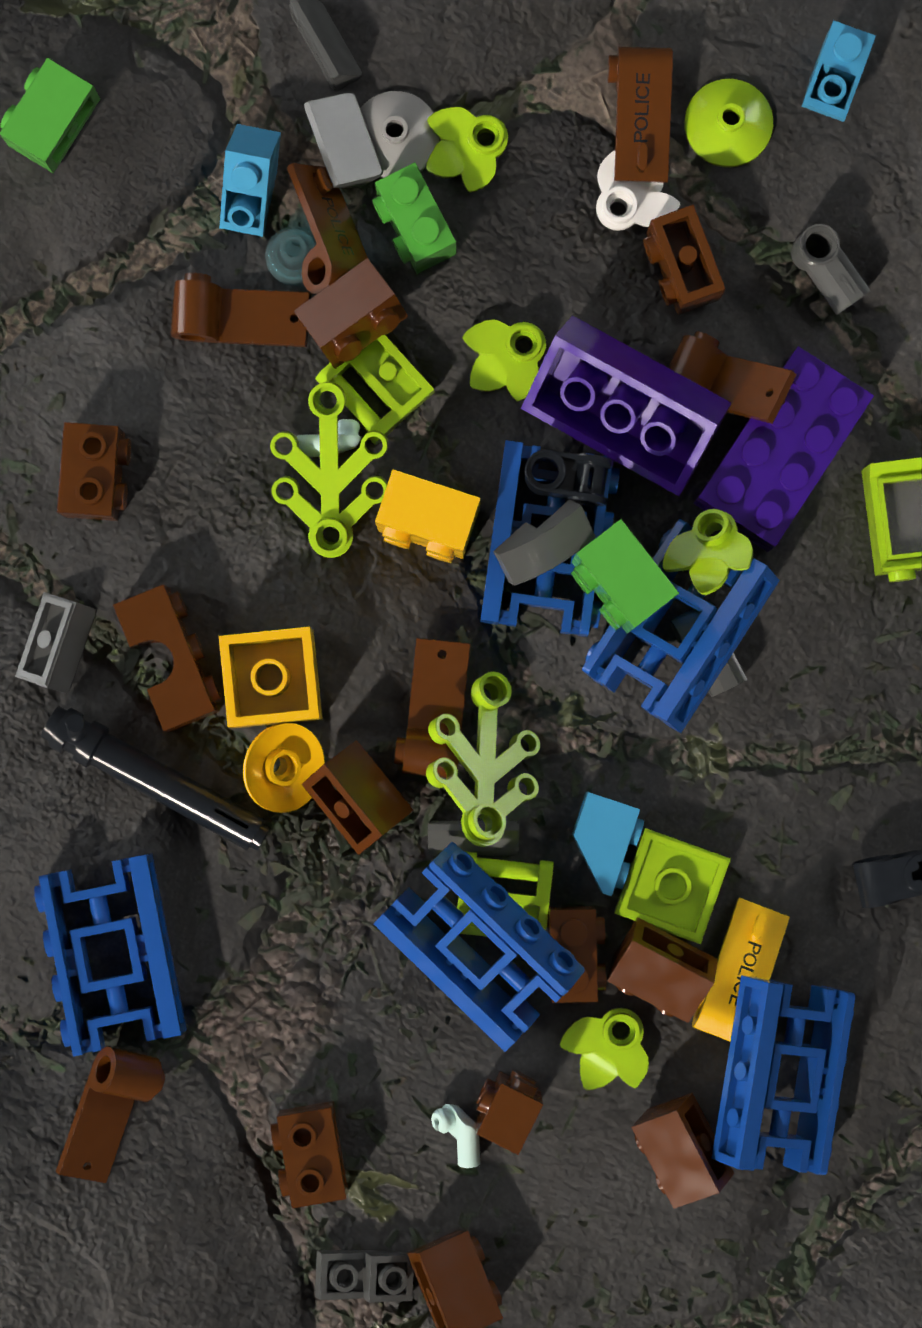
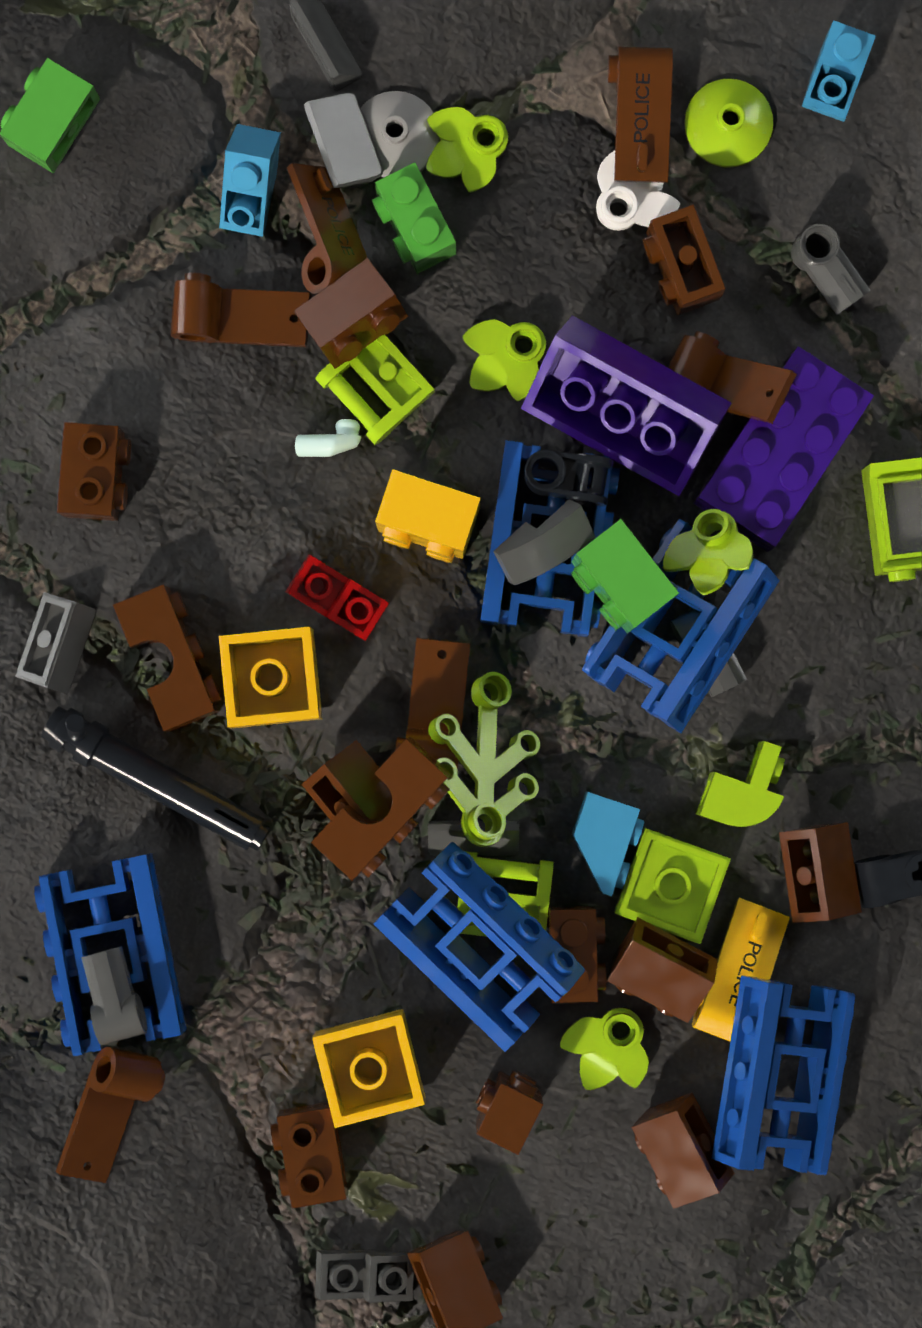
yellow dish [243,722,325,813] -> none
clear light blue cone [265,226,317,286] -> none
lime plant [270,382,389,558] -> none
light aqua arm [431,1104,480,1168] -> none
none -> dark grey piece [81,946,147,1045]
none -> red slope [285,554,389,641]
none -> reddish brown arch [311,737,452,881]
none -> yellow brick [312,1009,426,1128]
none -> lime brick [696,741,785,827]
none -> reddish brown brick [779,822,862,923]

